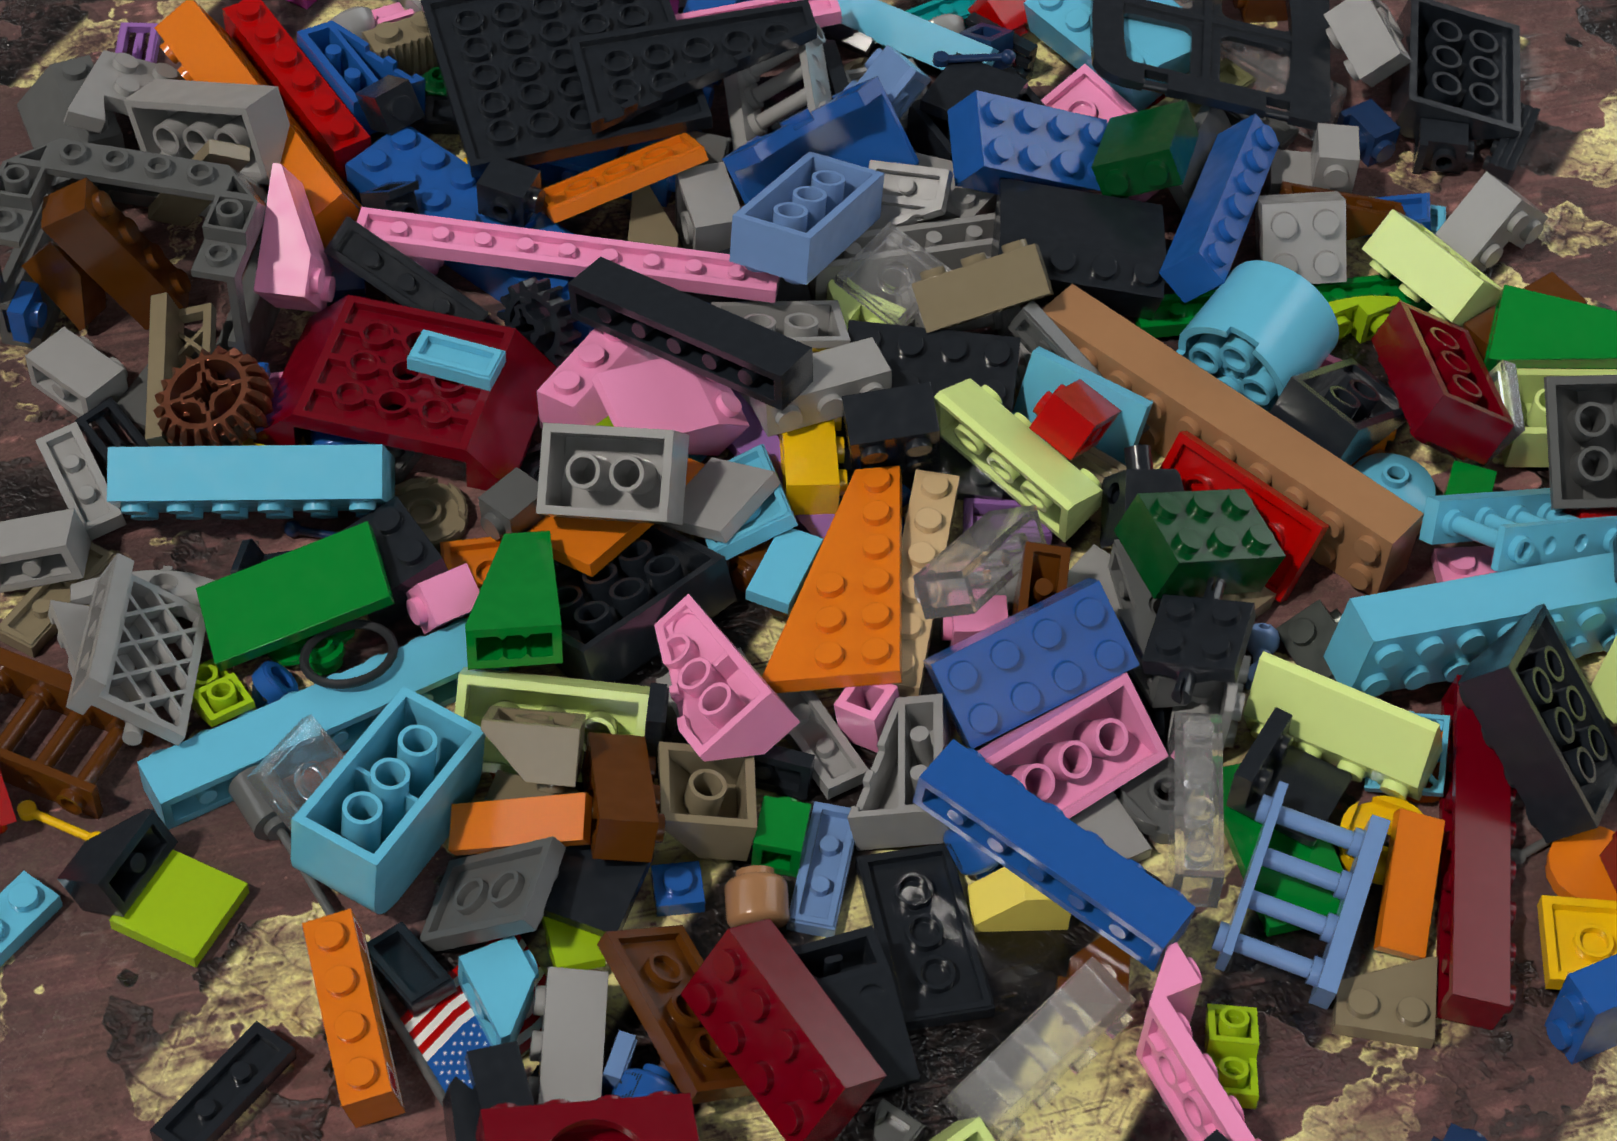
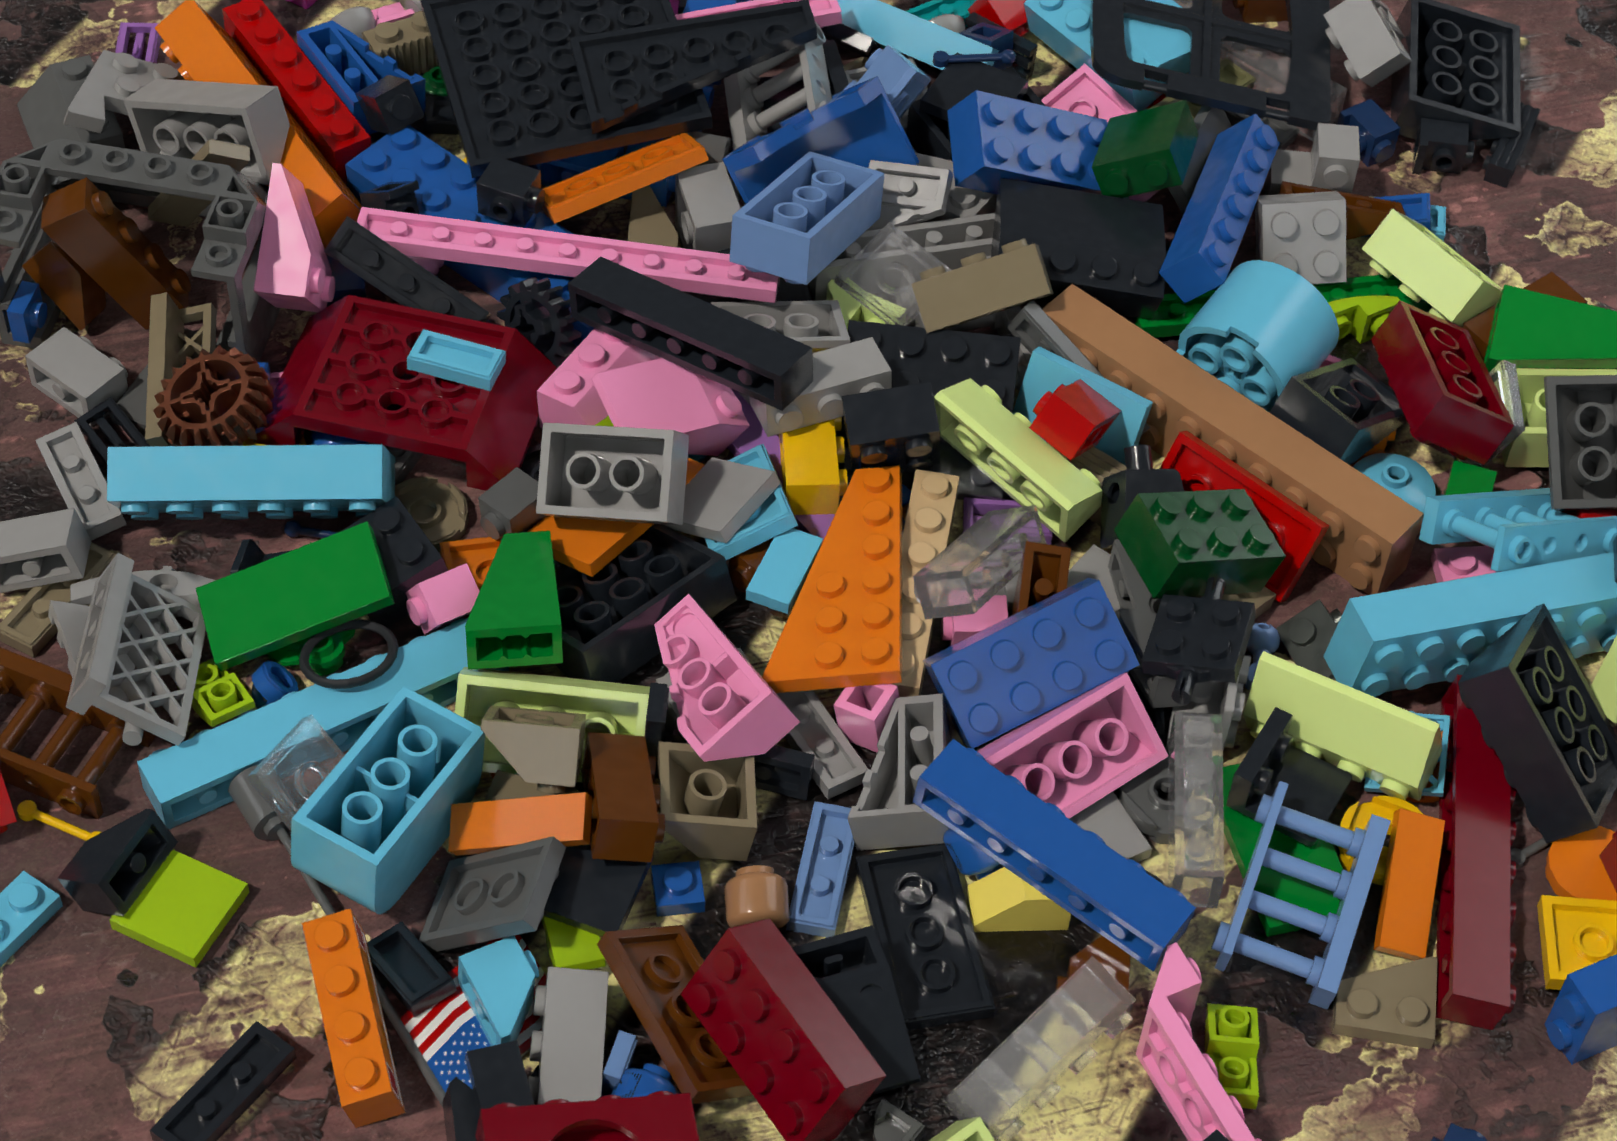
green brick [751,795,811,878] -> none
light grey brick [1435,171,1548,272] -> none

